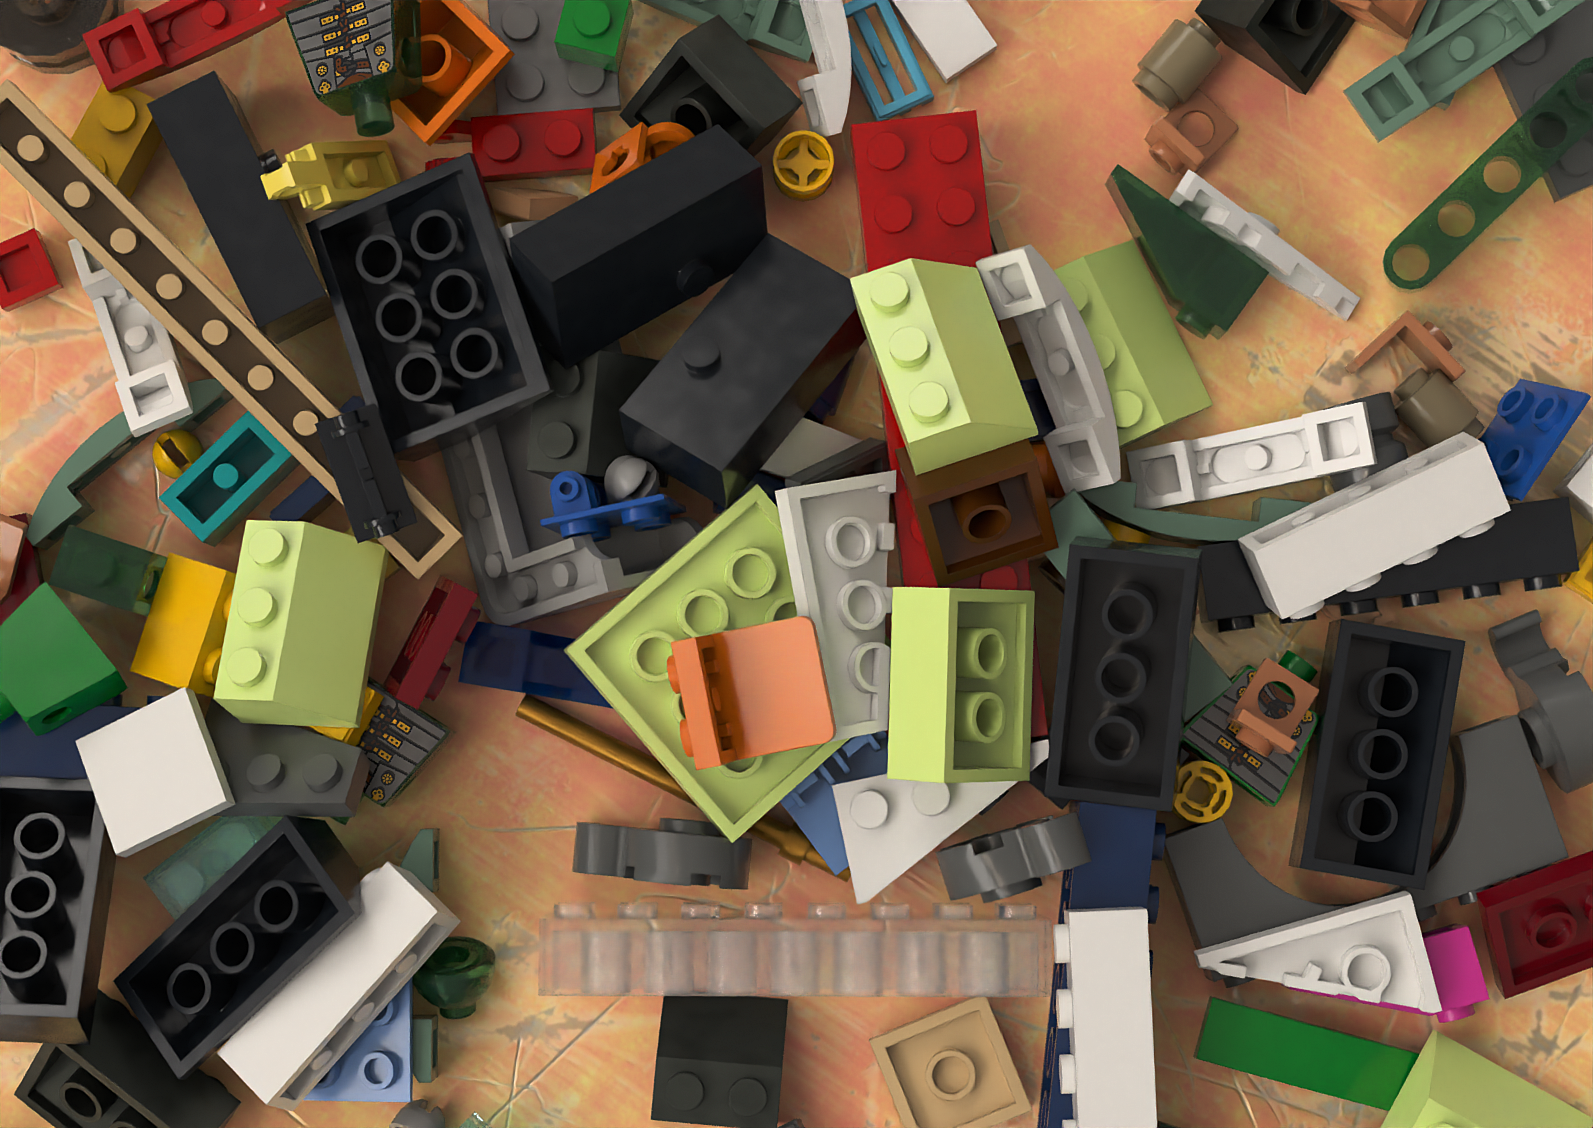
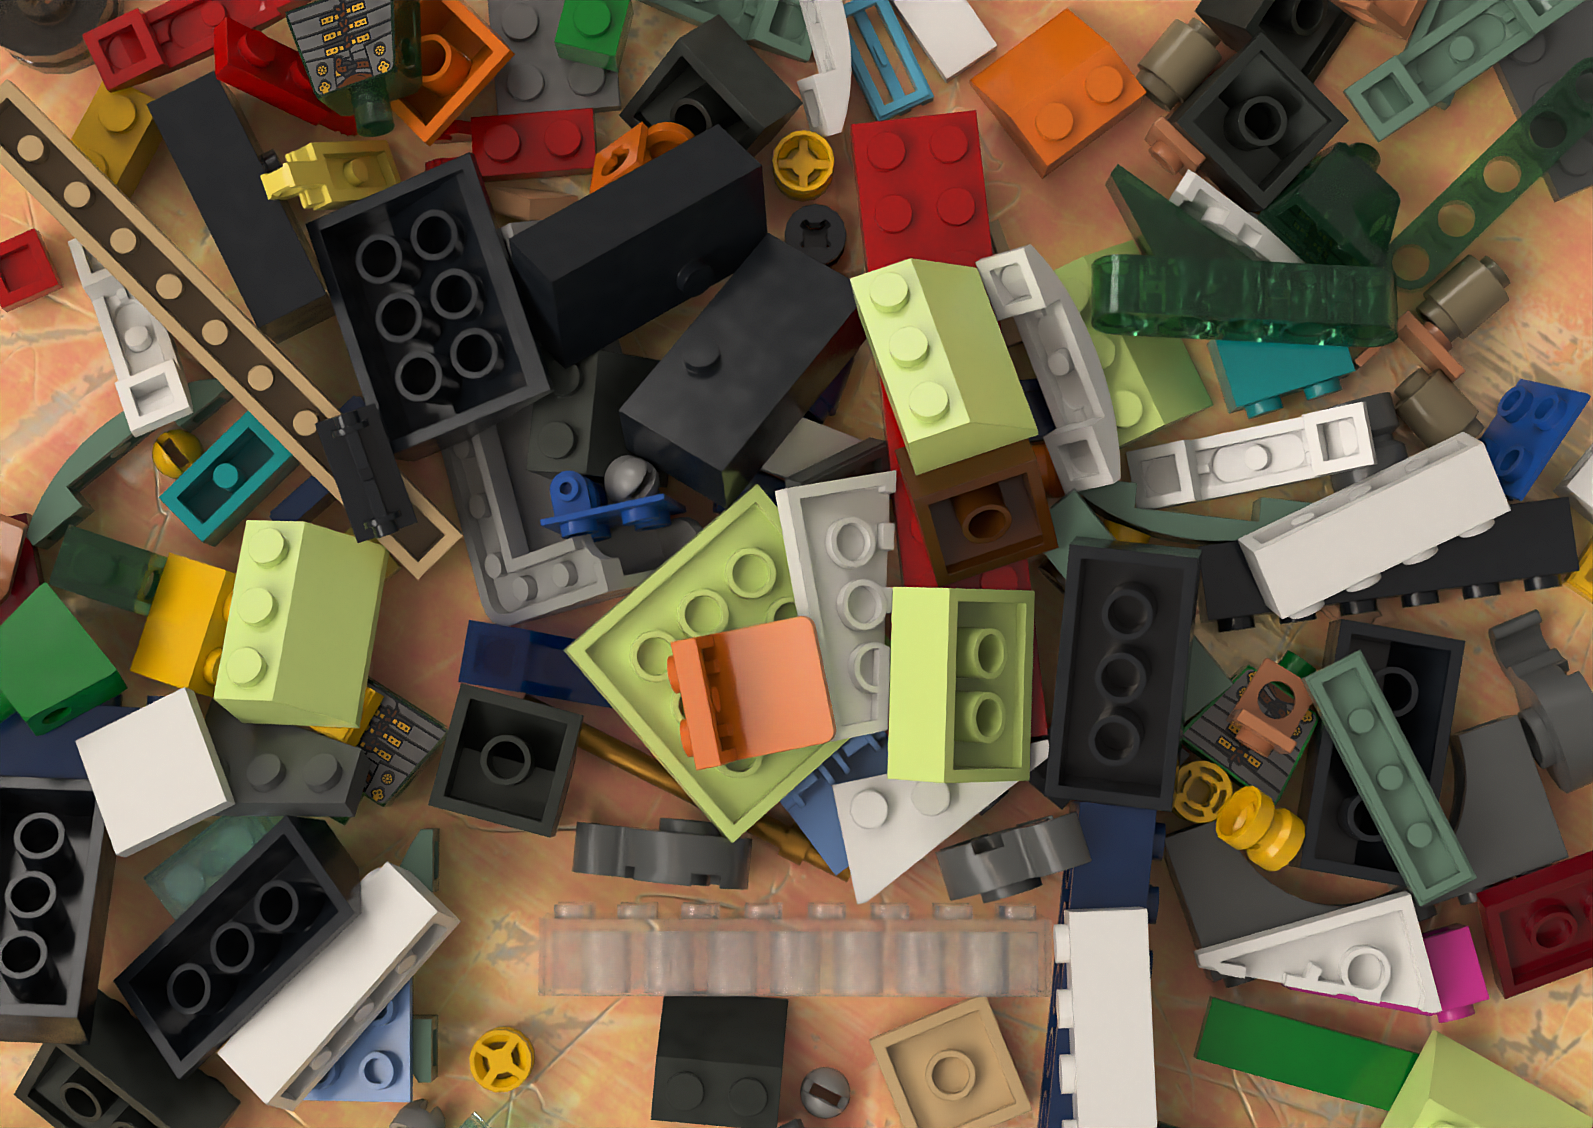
dark red plate [383,575,481,709] -> none
clear green brick [412,936,496,1019] -> none
none -> red hinge [214,16,370,137]
none -> pearl dark grey slope [428,683,584,838]
none -> yellow wheel [469,1026,535,1092]
none -> black wheel [784,204,846,268]
none -> light grey hinge [800,1067,850,1119]
none -> orange slope [969,8,1147,179]
none -> clear green beam [1091,254,1398,348]
none -> pearl dark grey slope [1167,32,1349,213]
none -> teal brick [1207,300,1356,419]
none -> yellow wheel [1216,786,1305,872]
none -> clear green torso [1257,142,1401,295]
none -> sand green tile [1301,650,1477,906]
none -> dark tan brick [1416,254,1510,342]

